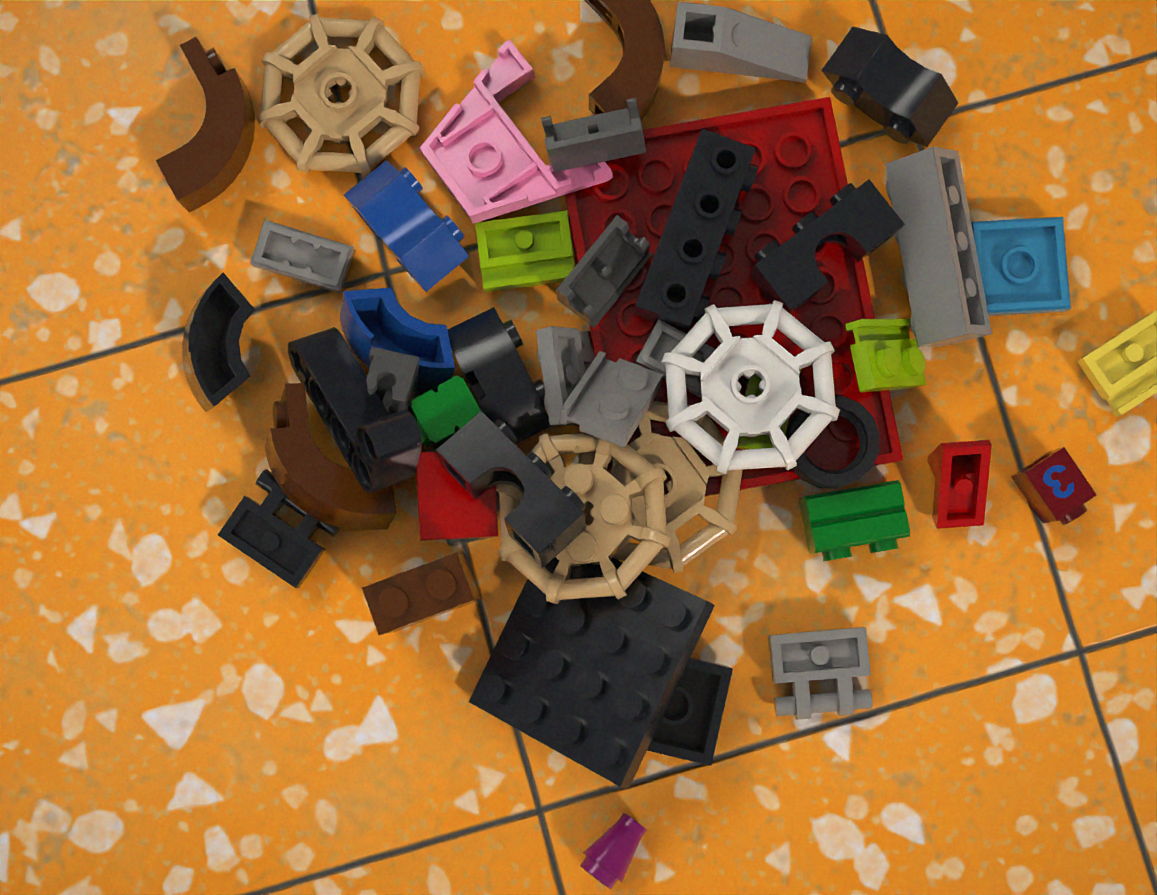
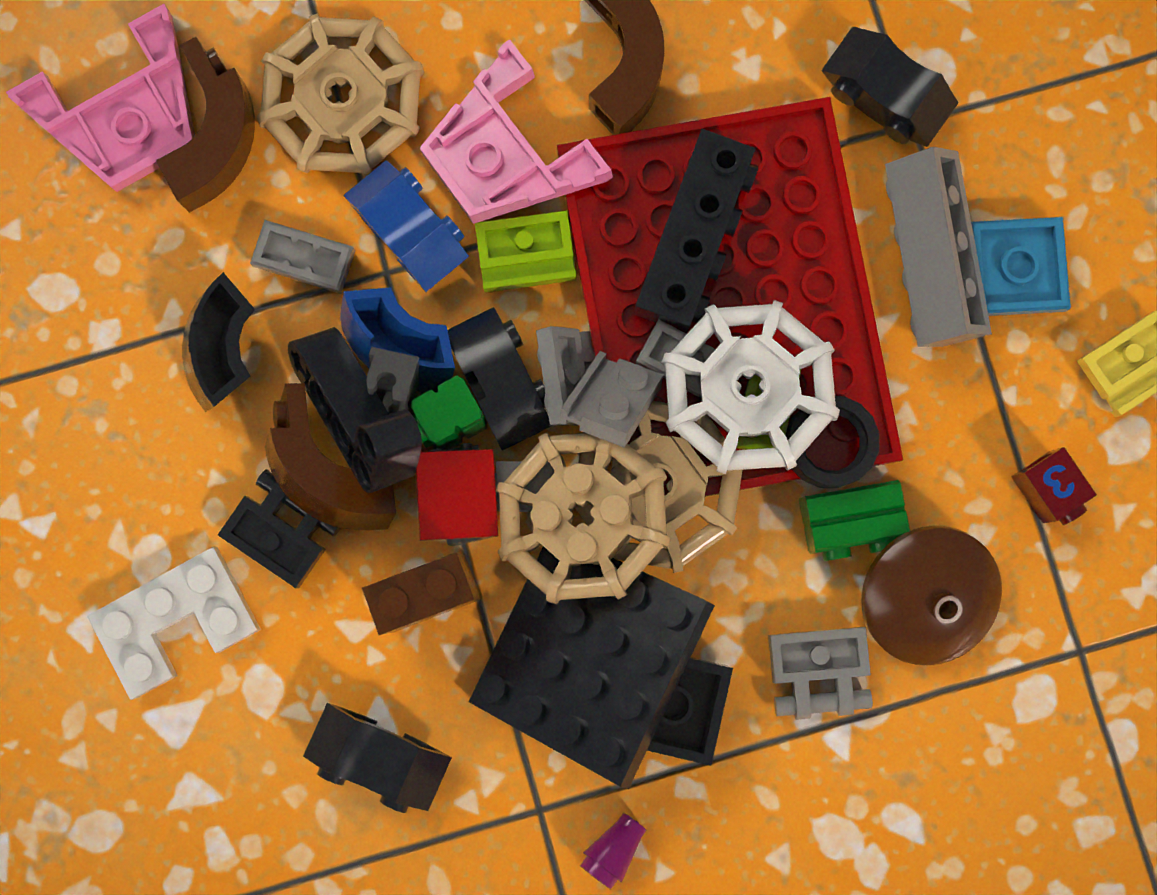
black arch [437,411,586,568] -> none
dark grey hinge [541,97,646,172] -> none
dark grey hinge [556,215,653,328] -> none
light grey slope [669,2,811,82] -> none
black arch [749,179,905,314] -> none
lime plate [845,319,927,392] -> none
red slope [927,440,992,529] -> none
none -> bright pink wing [6,4,195,192]
none -> white plate [87,547,261,700]
none -> black brick [303,703,452,813]
none -> reddish brown dish [861,526,1002,665]

